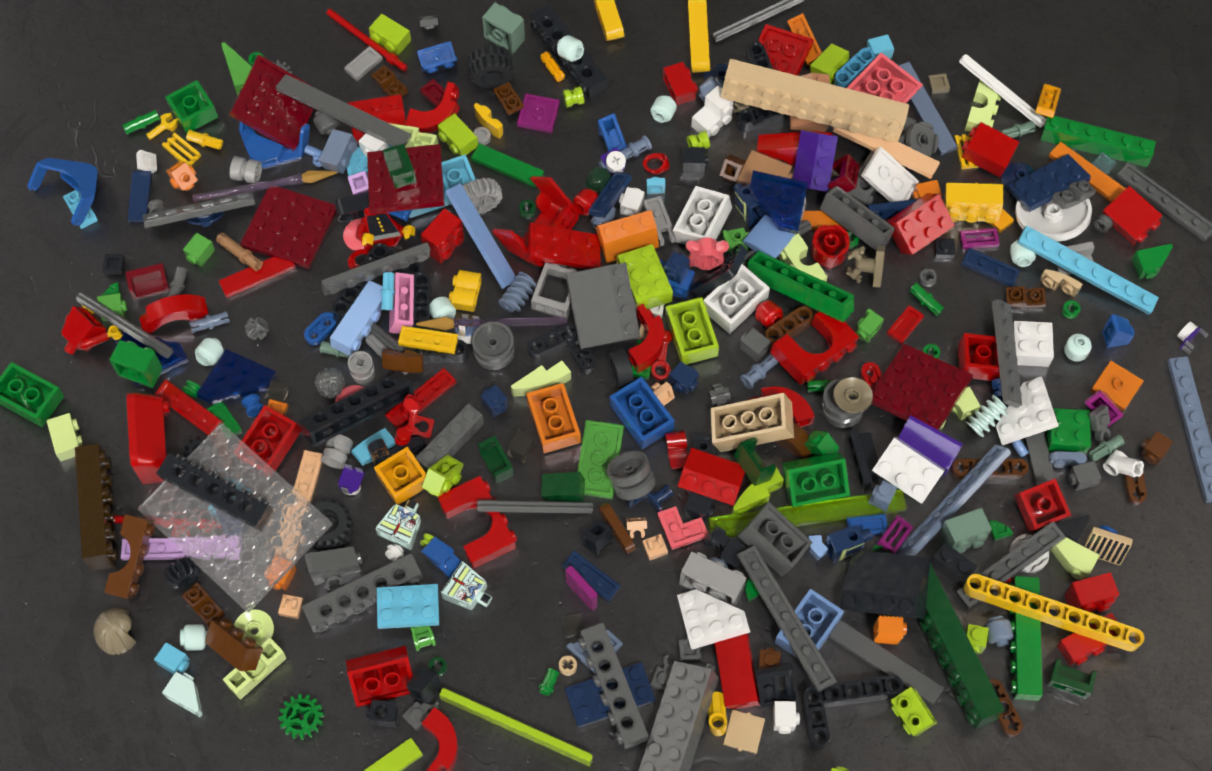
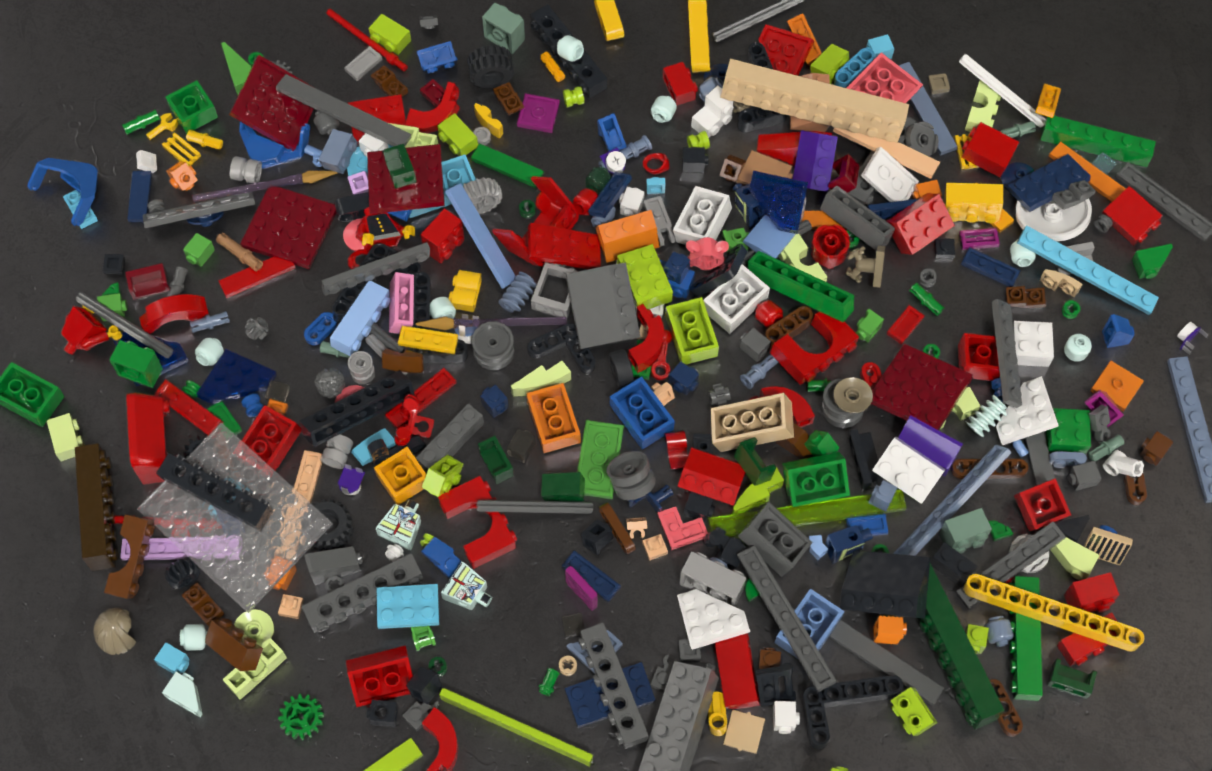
medium azure axle [380,272,396,310] -> none
magenta tile [877,515,913,554] -> none

